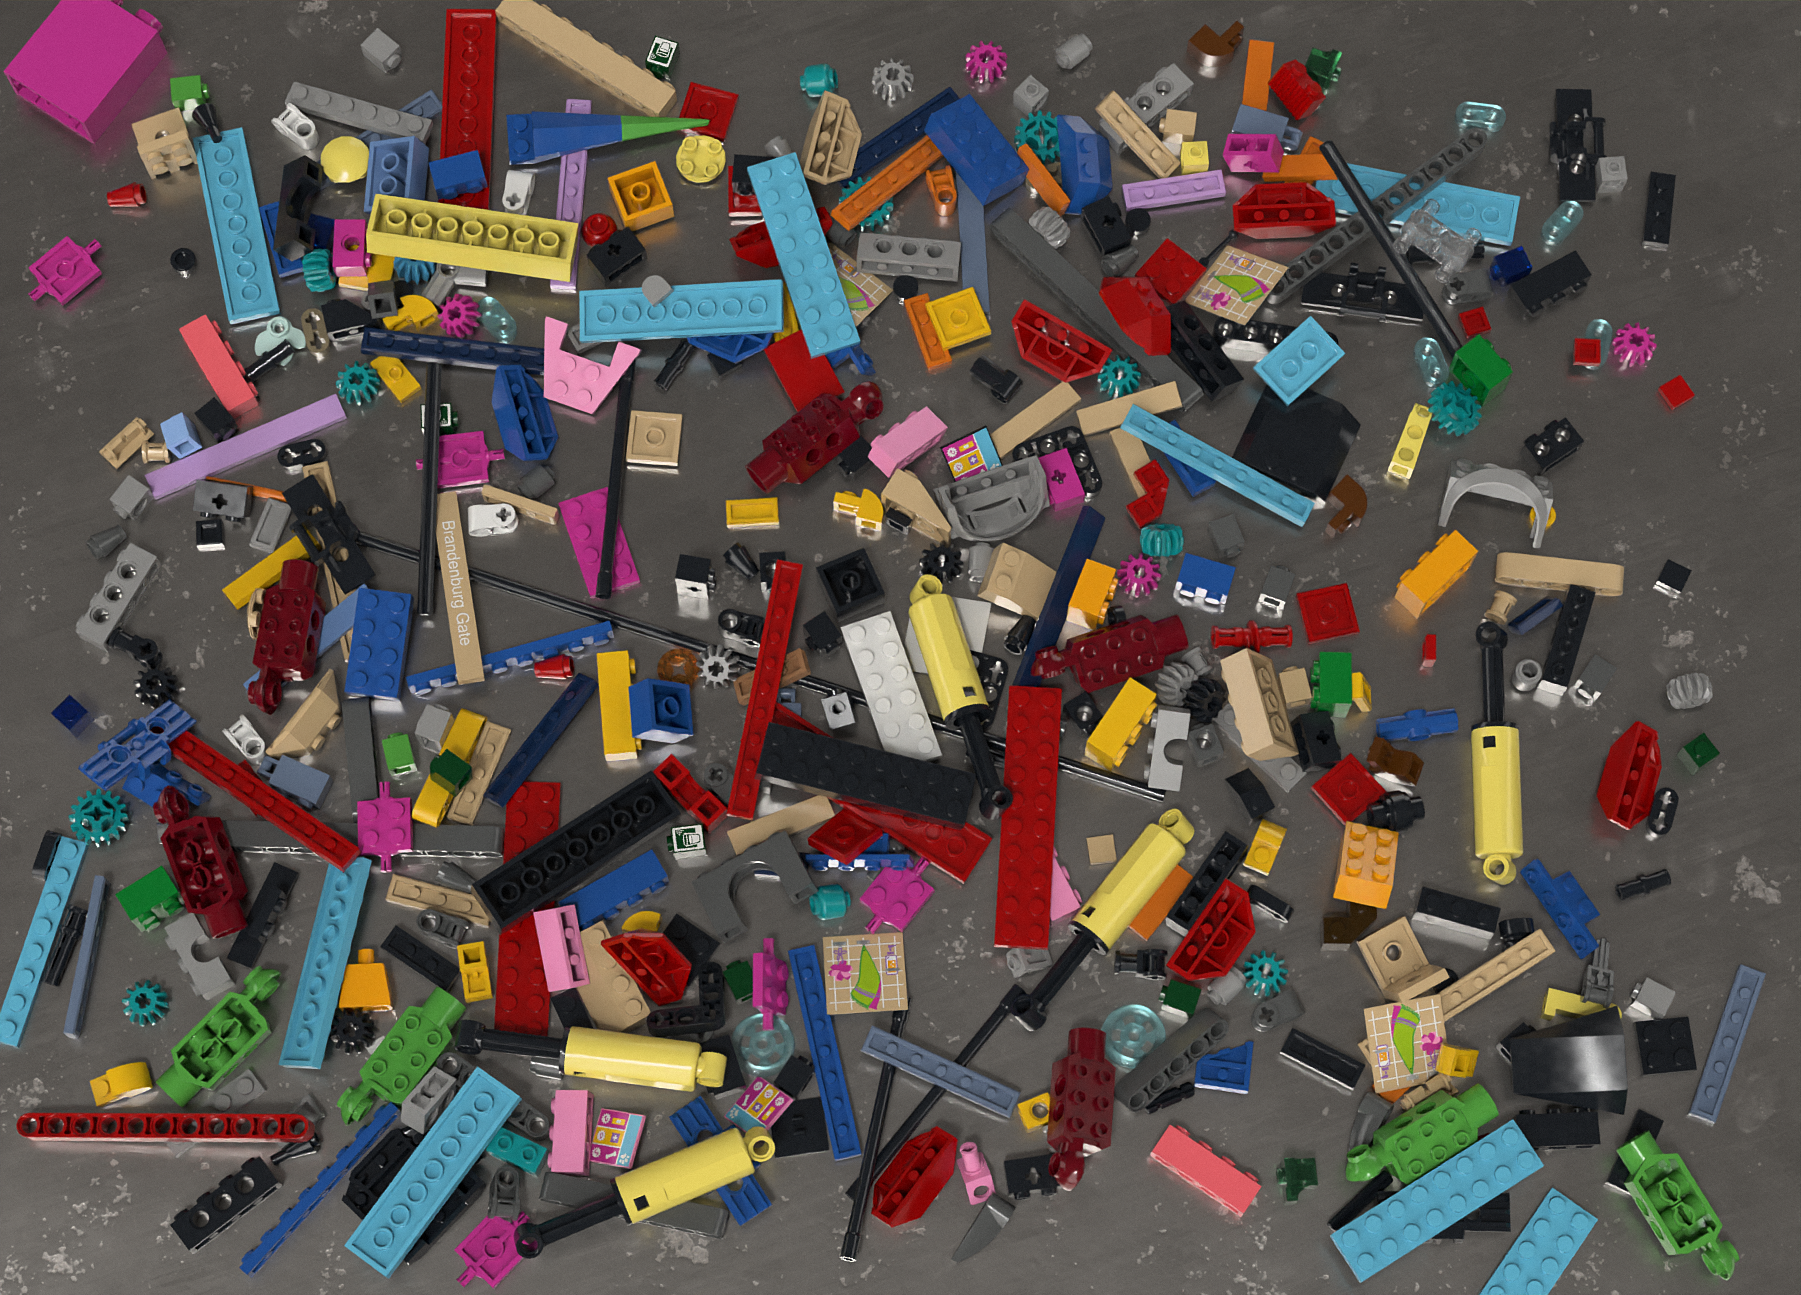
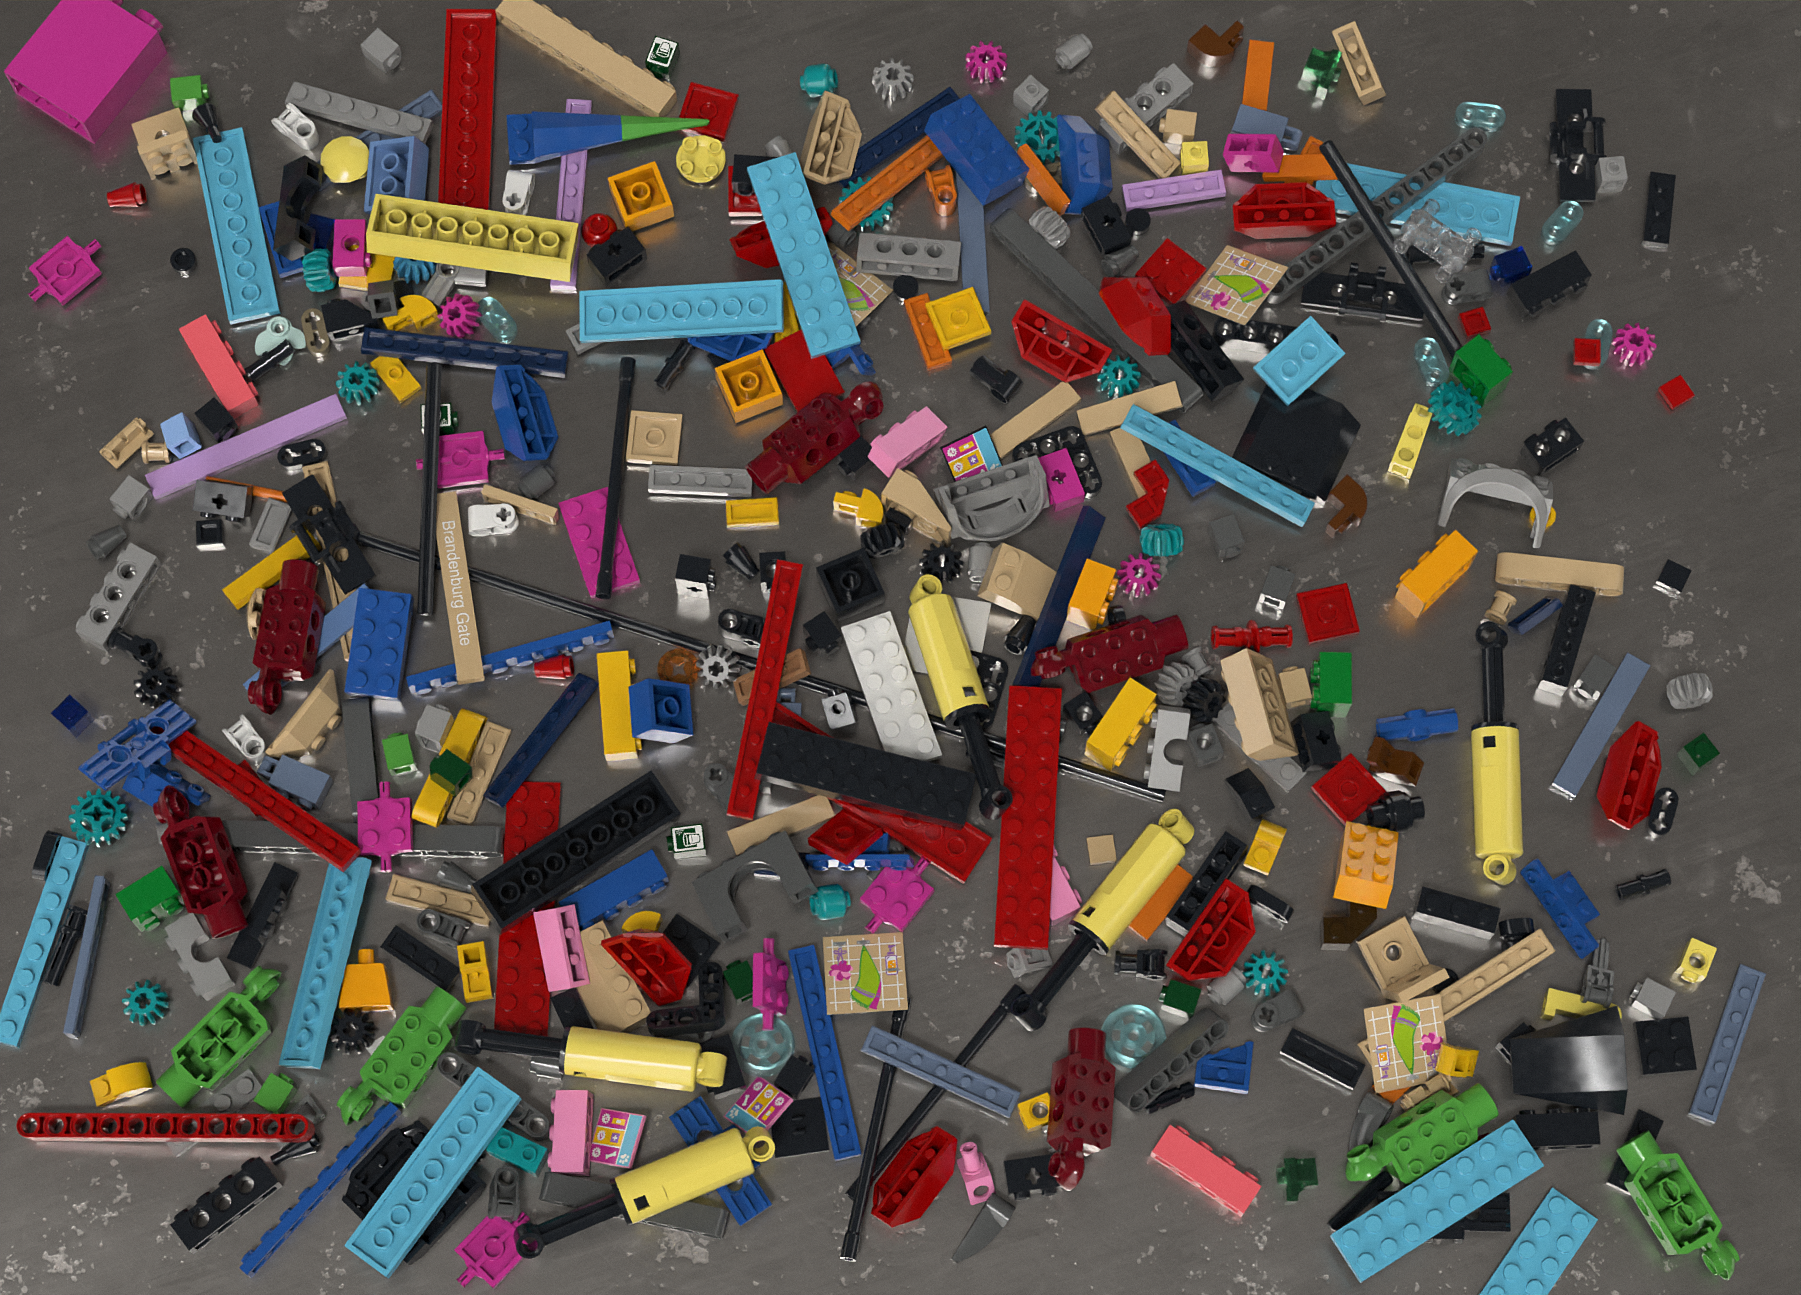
light grey brick [401,1066,457,1135] -> none
blue brick [428,150,488,200] -> none
bright pink wing [544,316,641,414] -> none
light grey tile [642,275,674,307] -> none
red arch [653,754,728,834] -> none
blue brick [1175,553,1236,604] -> none
black hinge [1199,229,1239,268] -> none
red brick [1268,59,1326,120] -> none
yellow plate [1352,672,1372,712] -> none
red tile [1422,634,1436,667] -> none
light grey brick [1512,659,1542,691] -> none
none -> bright green brick [253,1073,298,1114]
none -> light grey plate [648,465,753,497]
none -> light orange brick [715,349,783,423]
none -> black gear [860,522,905,559]
none -> tan brick [1332,21,1387,105]
none -> sand blue tile [1551,652,1651,798]
none -> light yellow brick [1675,938,1717,983]

